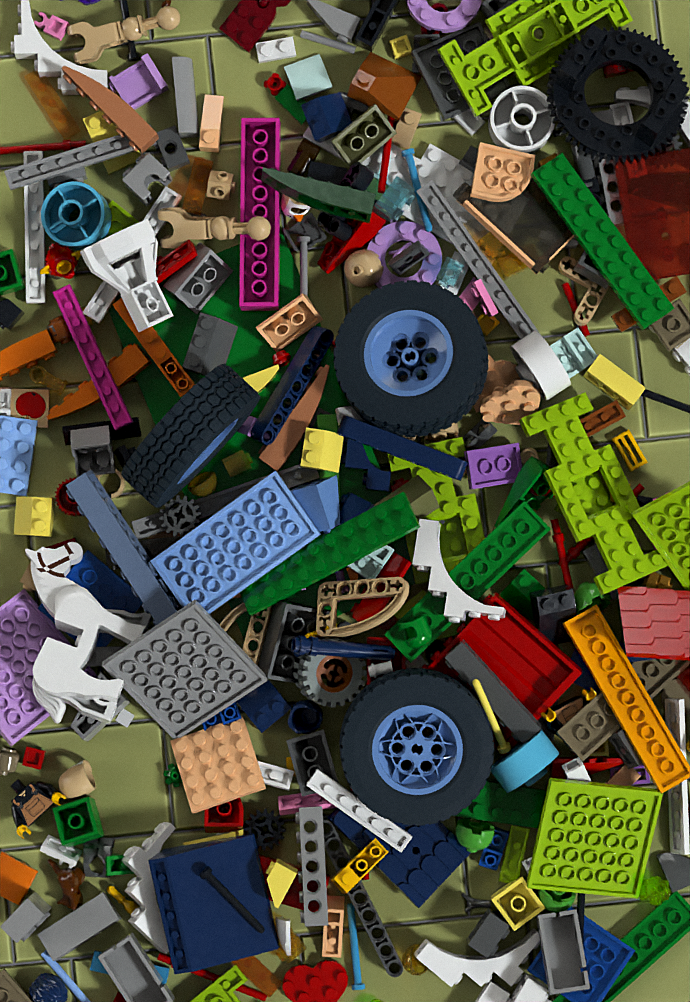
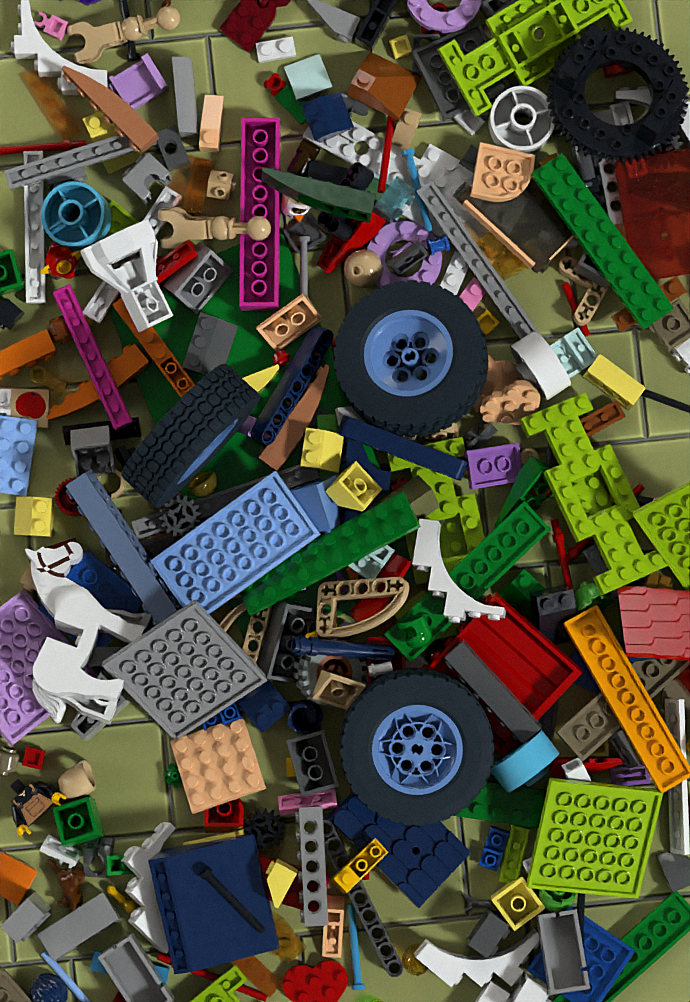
white sticker [116,709,134,727] -> none
clear yellow brick [222,450,253,478] -> none
white plate [258,761,294,791] -> none
white brick [275,916,291,956] -> none
light grey bar [300,30,356,54] -> none
white plate [306,768,413,853] -> none
olive slope [331,104,397,167] -> none
clear light blue brick [436,256,464,289] -> none
bright green cylinder [456,818,495,853] -> none
bright pink plate [470,279,499,317] -> none
light yellow bar [472,679,512,754] -> none
torso [541,687,597,737] -> none
light nougat tile [605,764,641,786] -> none
yellow tile [612,429,648,472] -> none
clear neon green brick [639,876,671,905] -> none
none -> tan slope [312,669,365,710]
none -> light yellow slope [325,461,382,511]
none -> blue bush [426,234,450,256]

